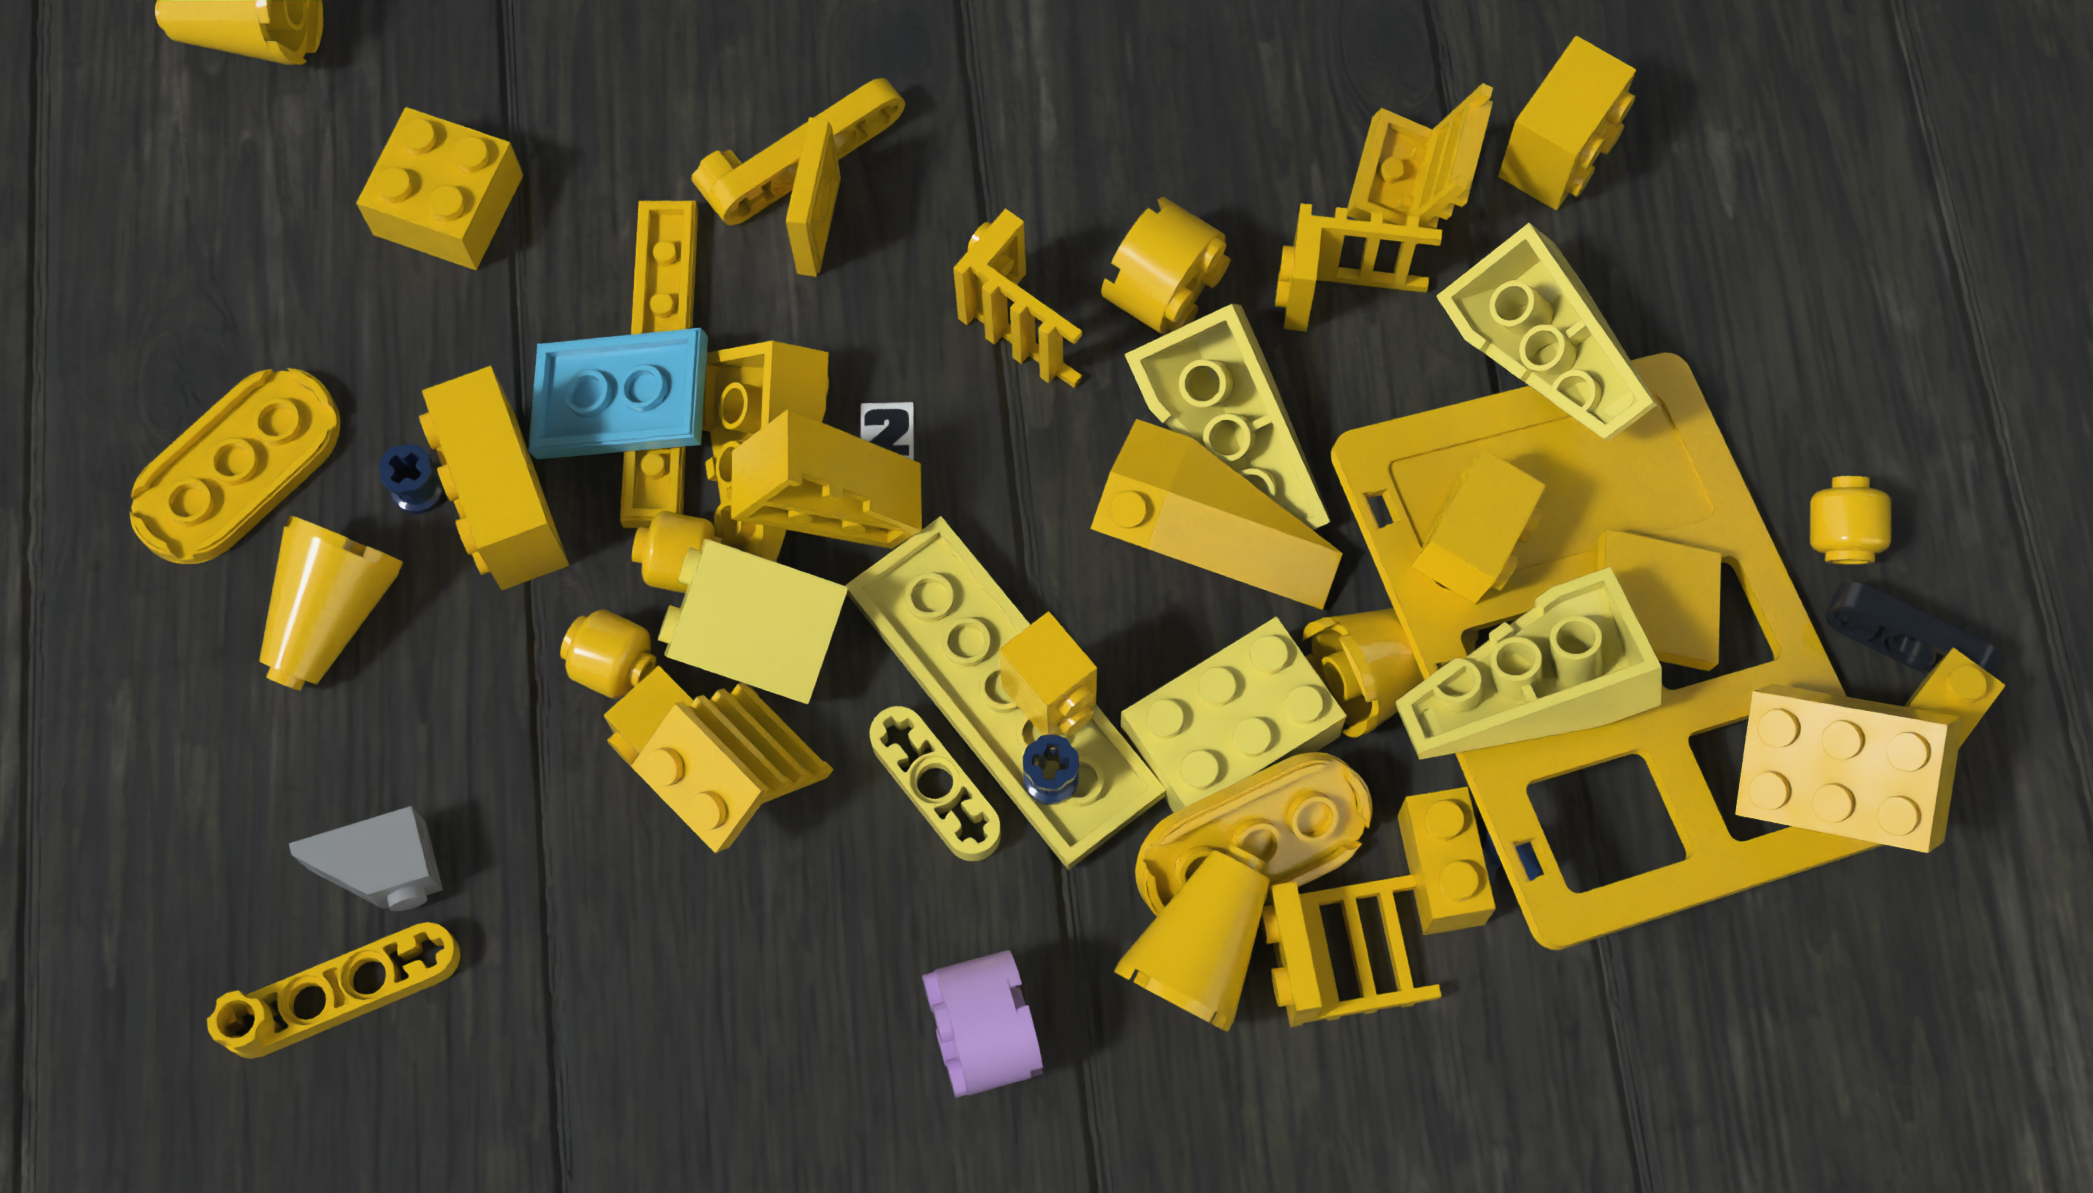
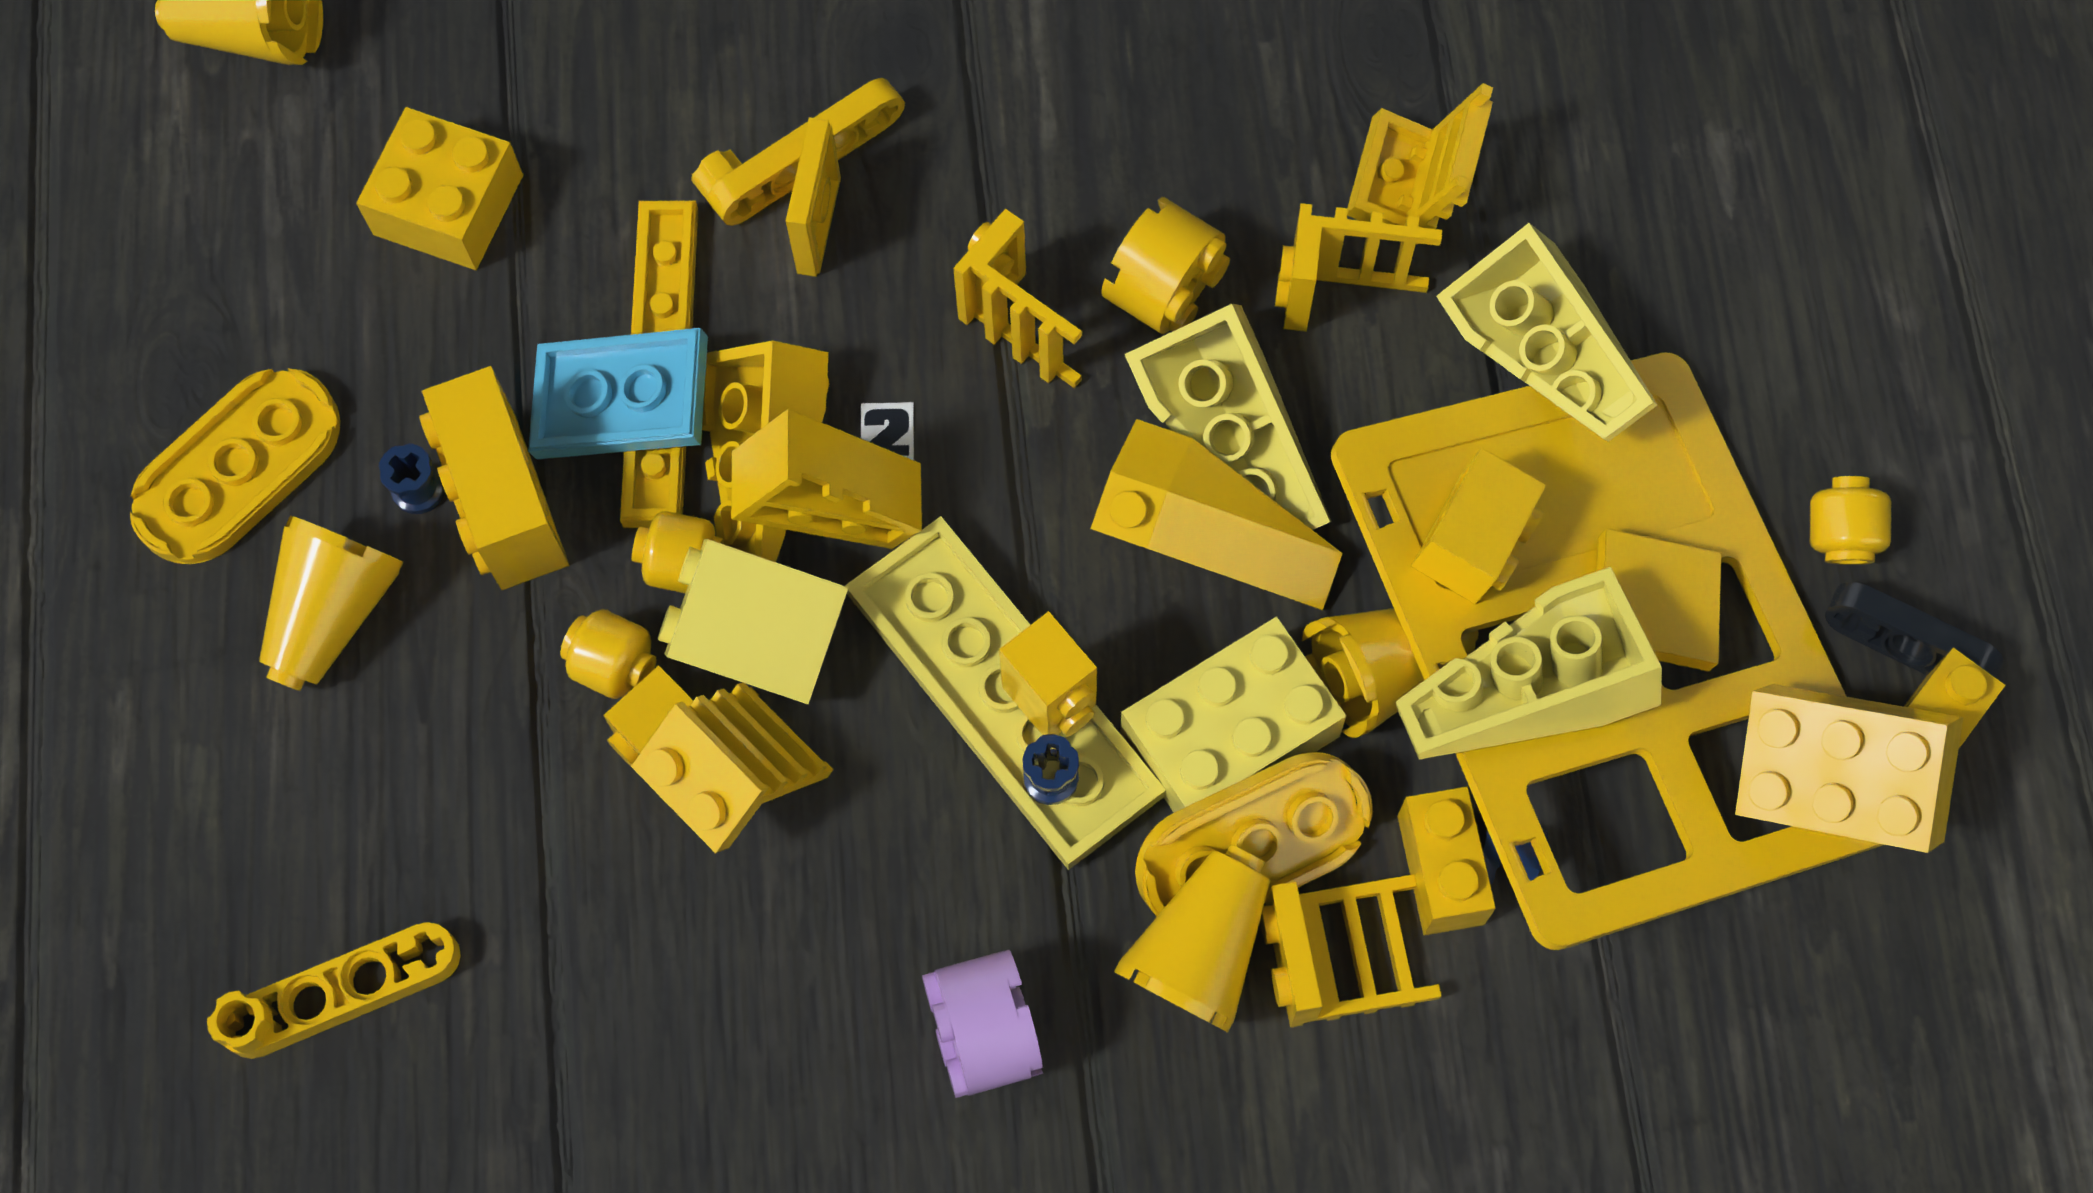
light grey slope [289,806,443,911] -> none
light yellow beam [870,706,1001,861] -> none
yellow brick [1498,36,1636,211] -> none

